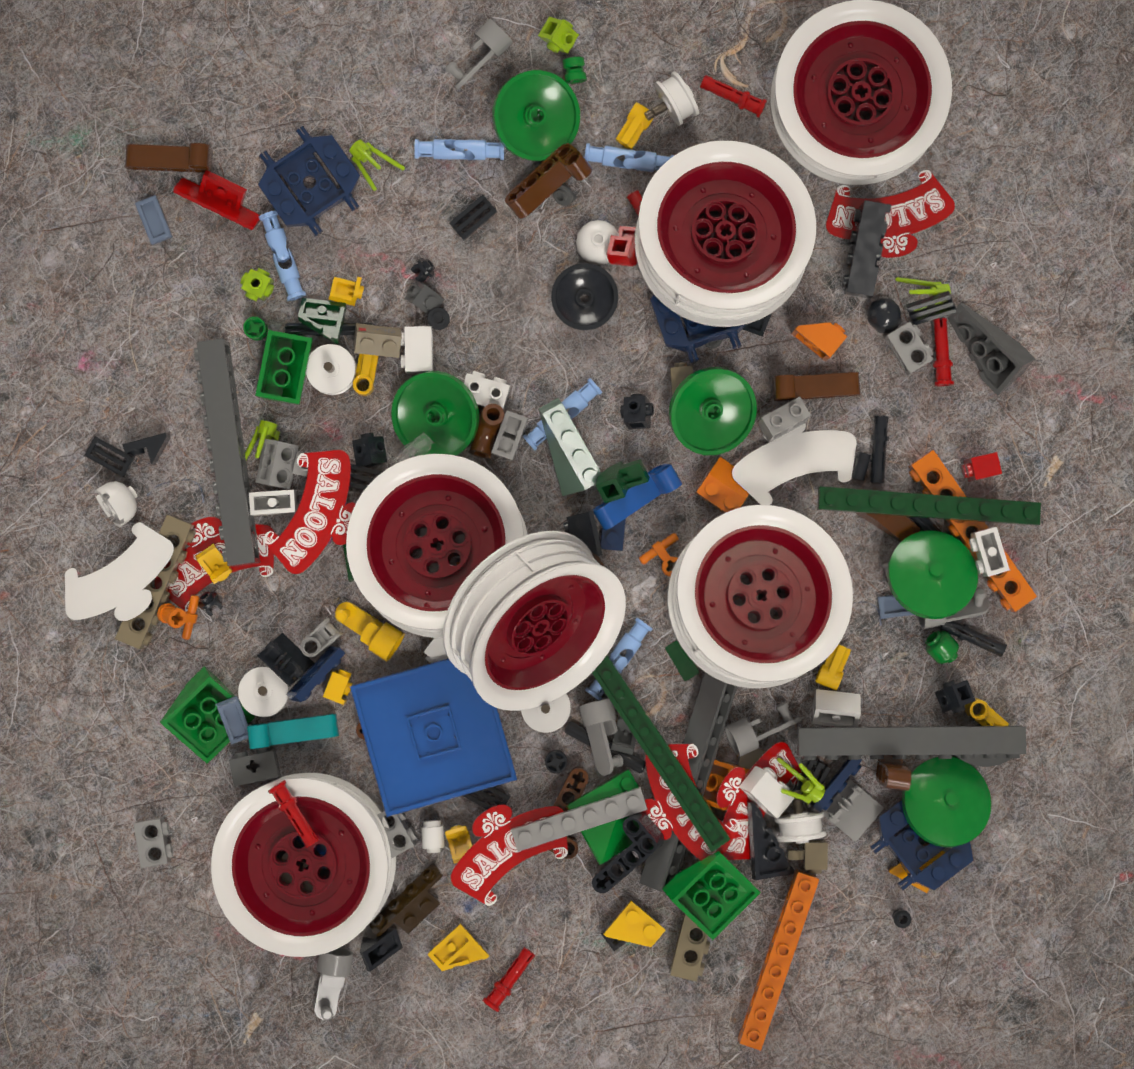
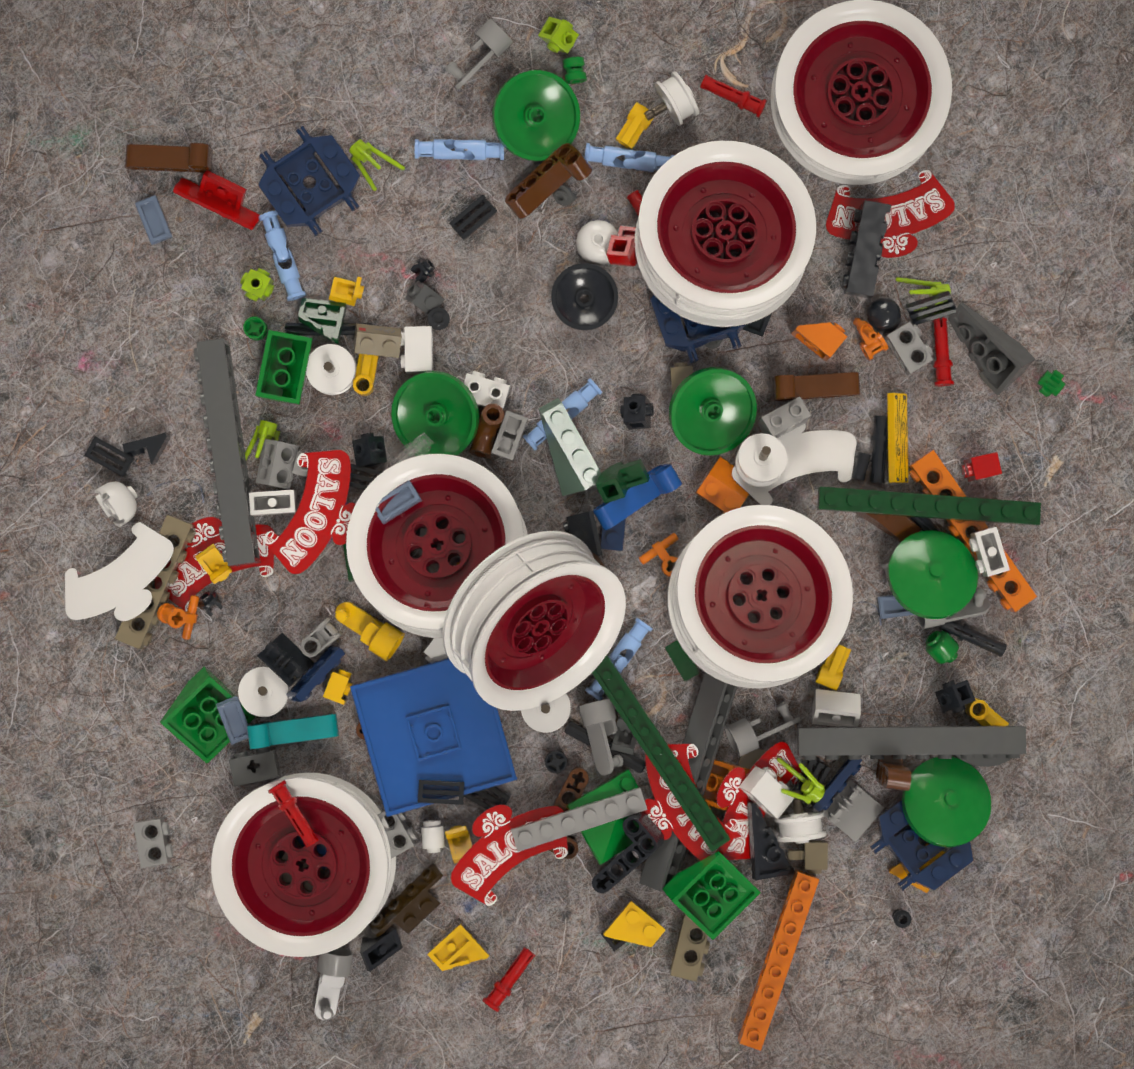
none -> sand blue tile [375,480,422,524]
none -> black tile [418,780,465,805]
none -> white wheel [735,433,788,487]
none -> orange piece [853,318,889,361]
none -> yellow tile [887,393,908,483]
none -> green gear [1037,370,1066,397]

